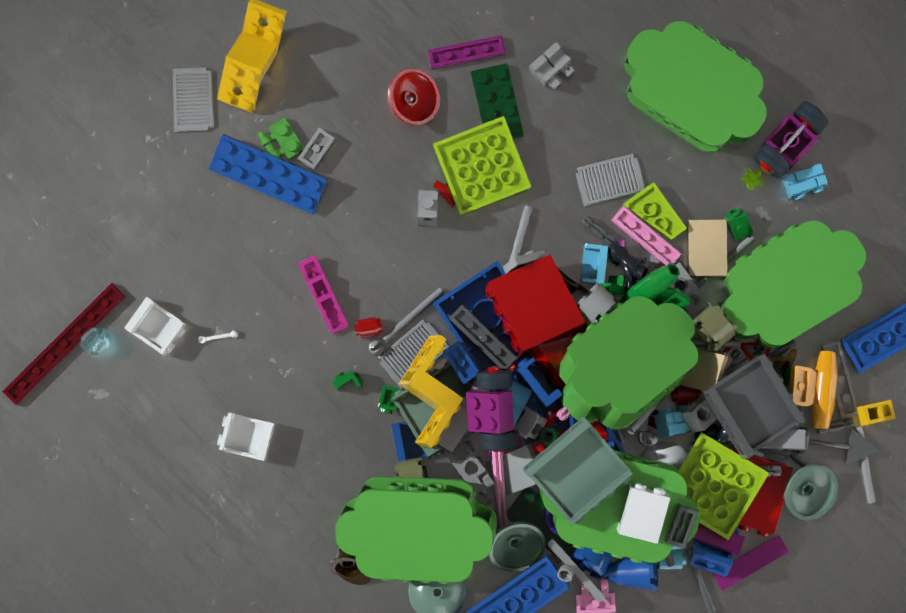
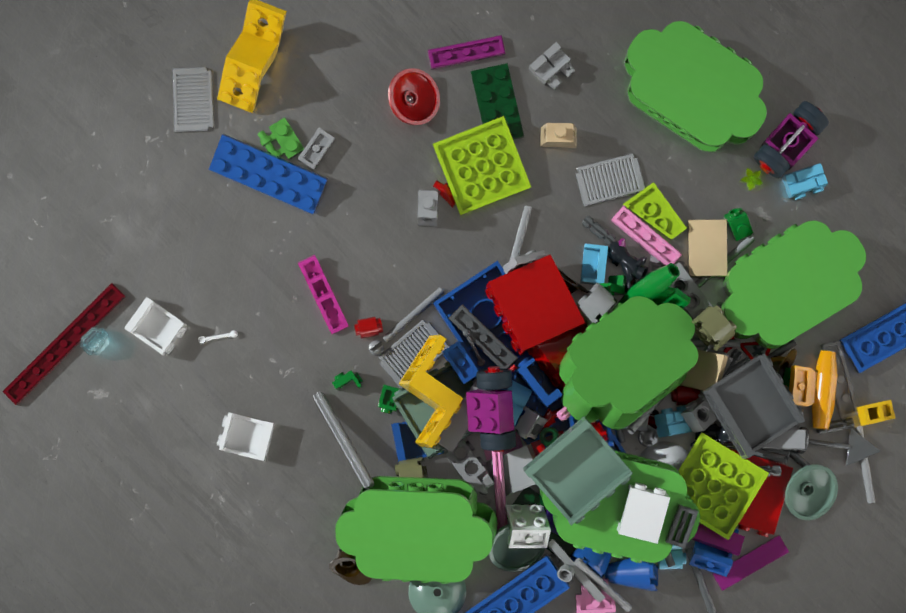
none -> light grey axle [313,392,374,489]
none -> dark grey hinge [463,329,485,366]
none -> white bracket [505,504,551,548]
none -> tan torso [540,123,577,148]
none -> light grey bar [574,558,632,612]

